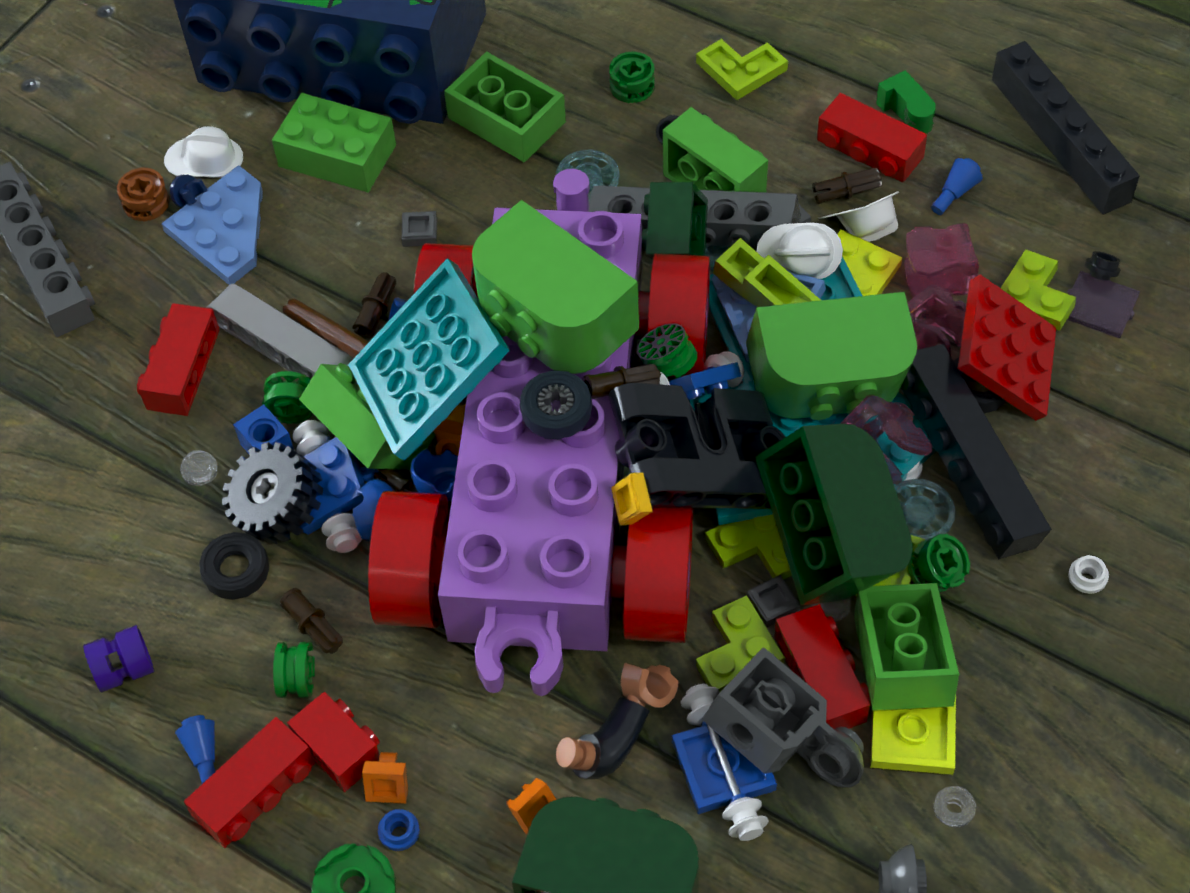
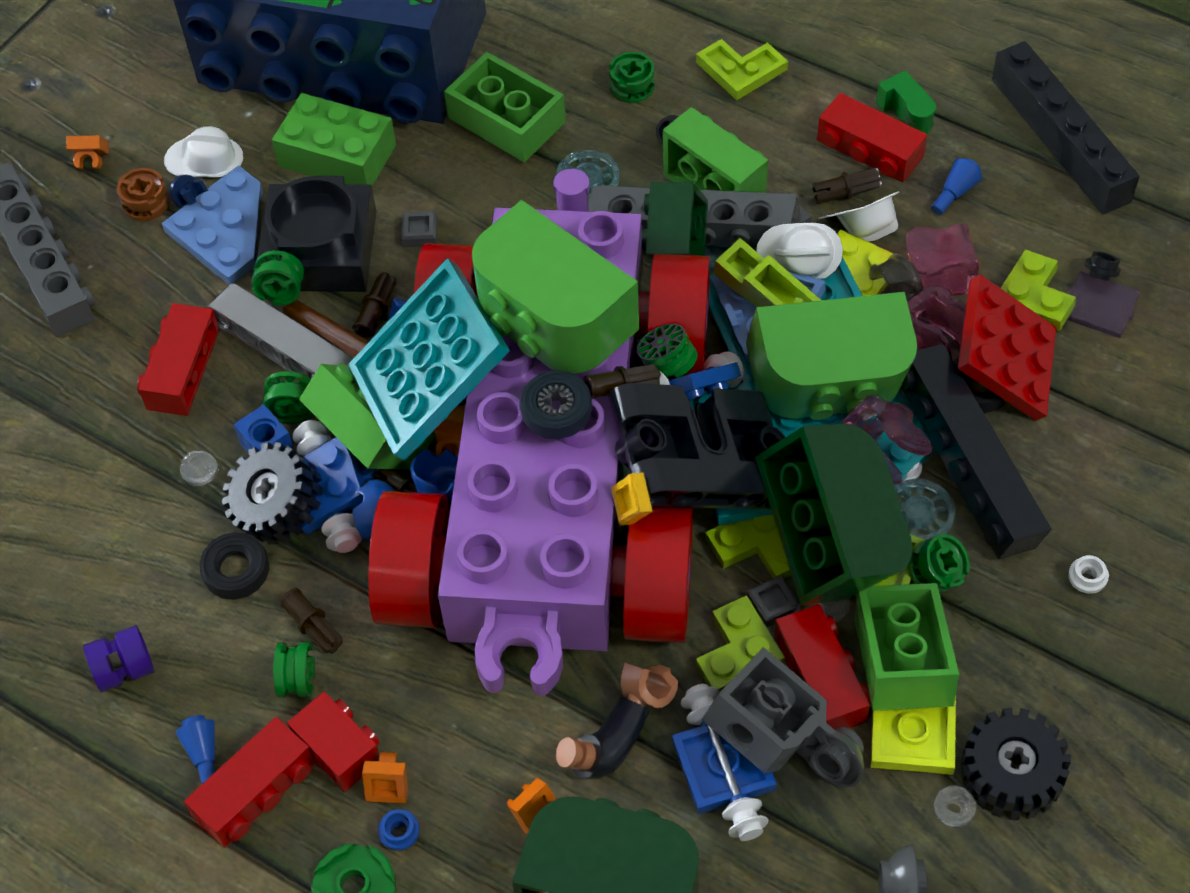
none -> orange tile [66,135,109,170]
none -> green wheel [251,250,304,306]
none -> black container [257,176,377,292]
none -> clear smoke piece [869,253,924,310]
none -> black bush [961,708,1071,820]

